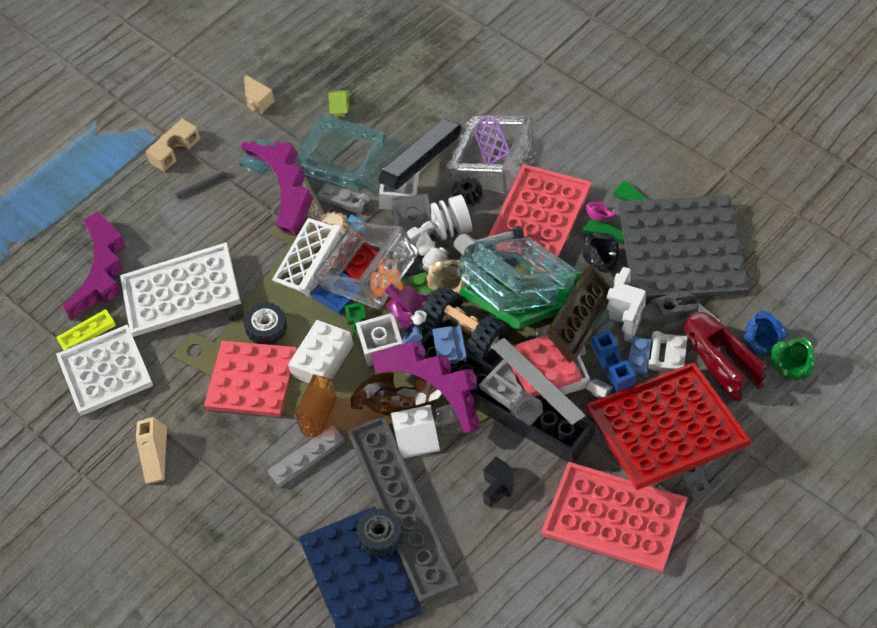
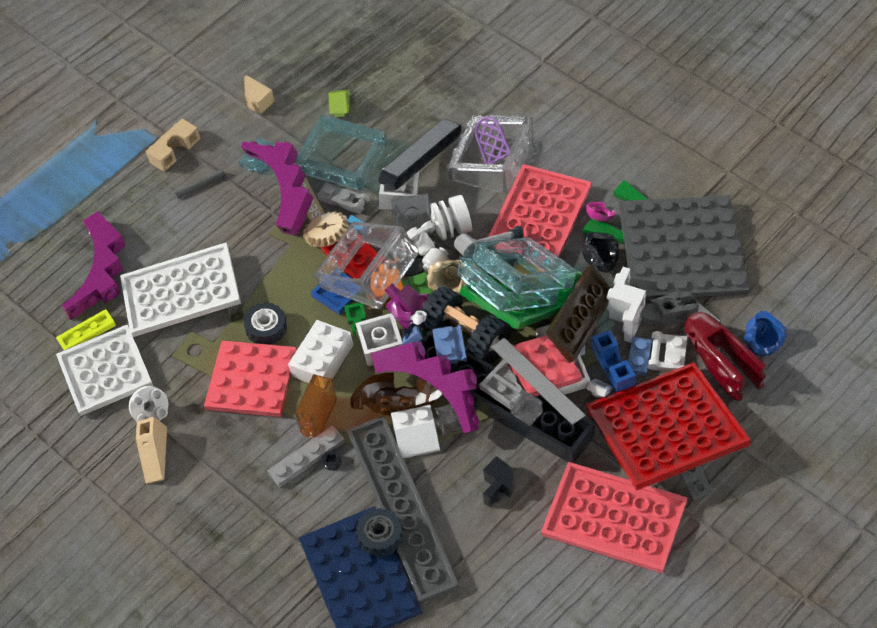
white fence [272,218,348,298] -> none
black gear [452,176,483,206] -> none
green hair [770,338,815,380] -> none
none -> white plate [129,386,168,421]
none -> black bush [322,450,341,471]

